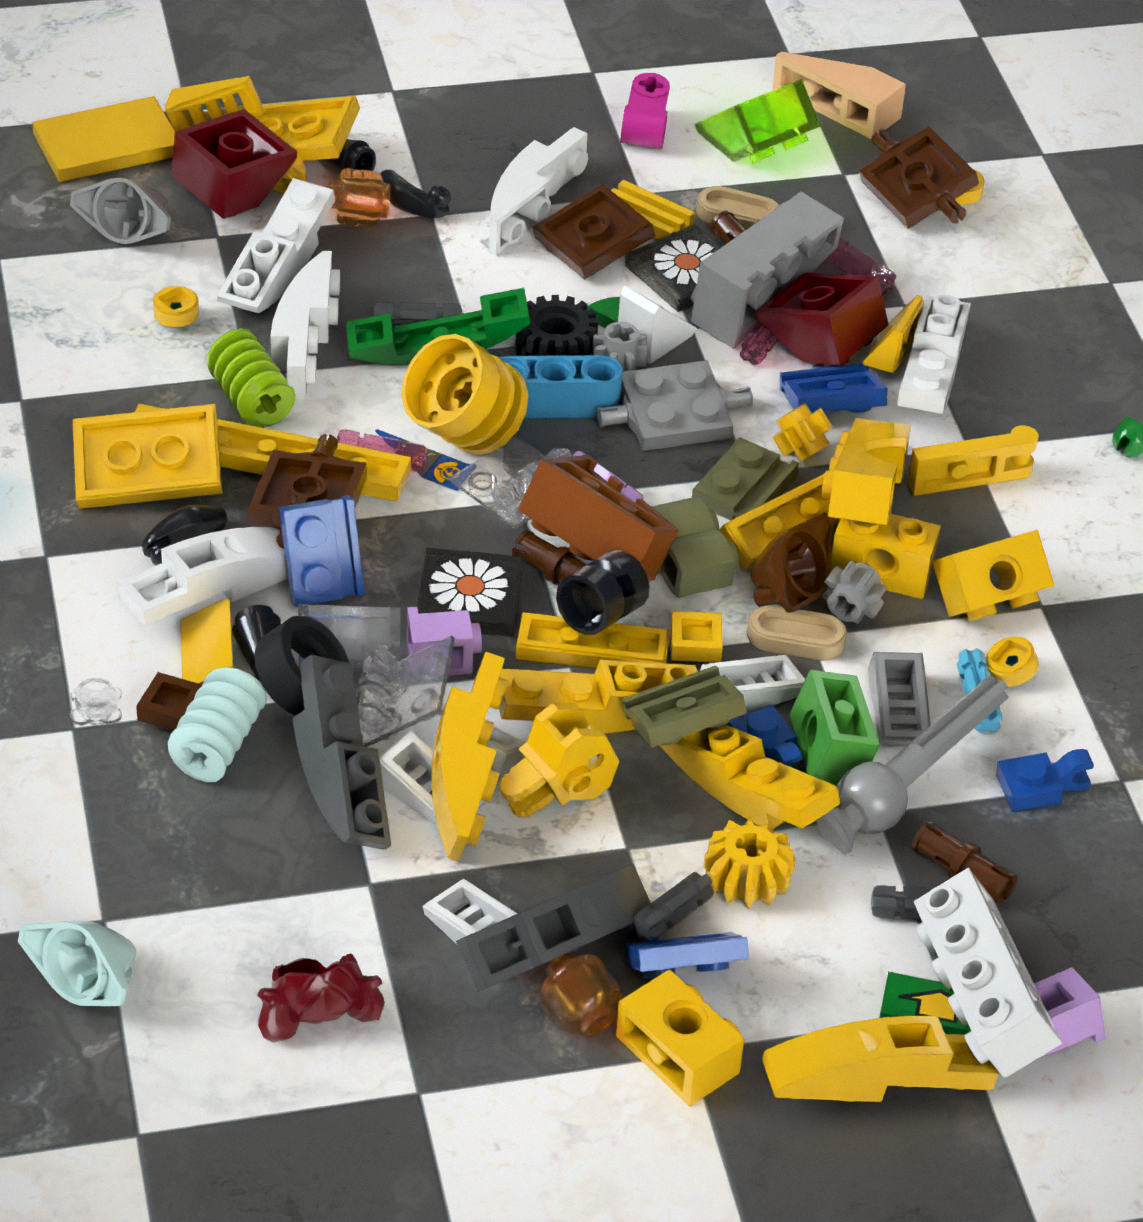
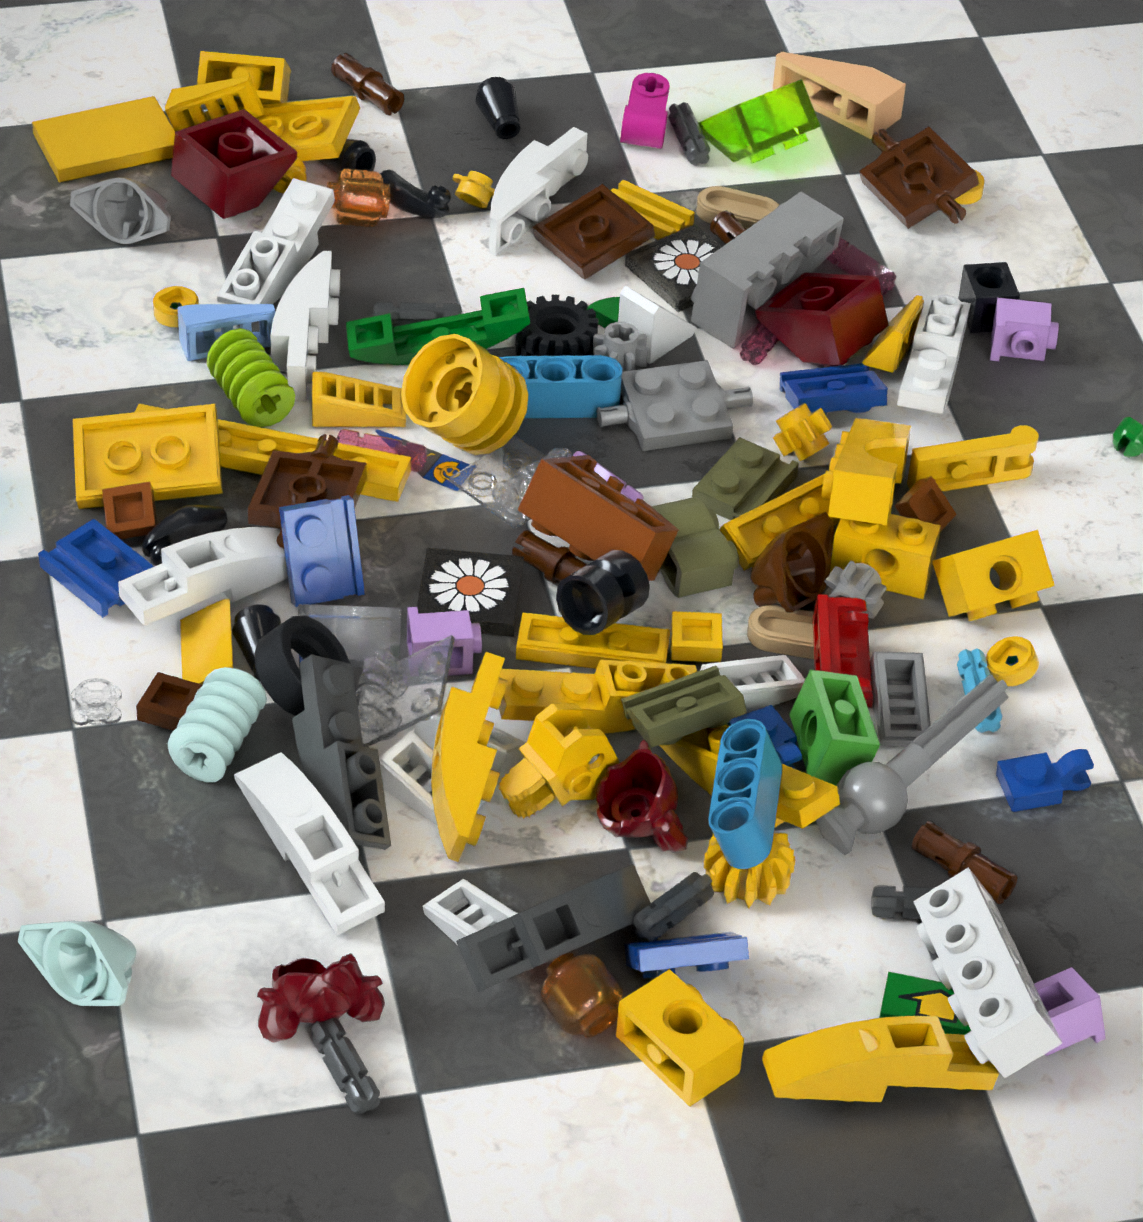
none -> blue plate [38,519,155,618]
none -> dark orange plate [102,481,158,539]
none -> light blue slope [177,304,275,361]
none -> yellow brick [197,51,291,106]
none -> white slope [234,752,385,935]
none -> dark grey axle [311,1018,380,1114]
none -> yellow slope [312,372,406,427]
none -> reddish brown pin [331,53,405,116]
none -> yellow plate [452,171,495,208]
none -> black cone [476,77,521,139]
none -> dark red hair [595,740,688,853]
none -> dark grey axle [668,102,711,165]
none -> dark azure beam [708,719,782,869]
none -> red hinge [812,594,873,708]
none -> dark orange plate [895,476,957,532]
none -> black brick [958,262,1020,333]
none -> lavender brick [990,297,1059,361]

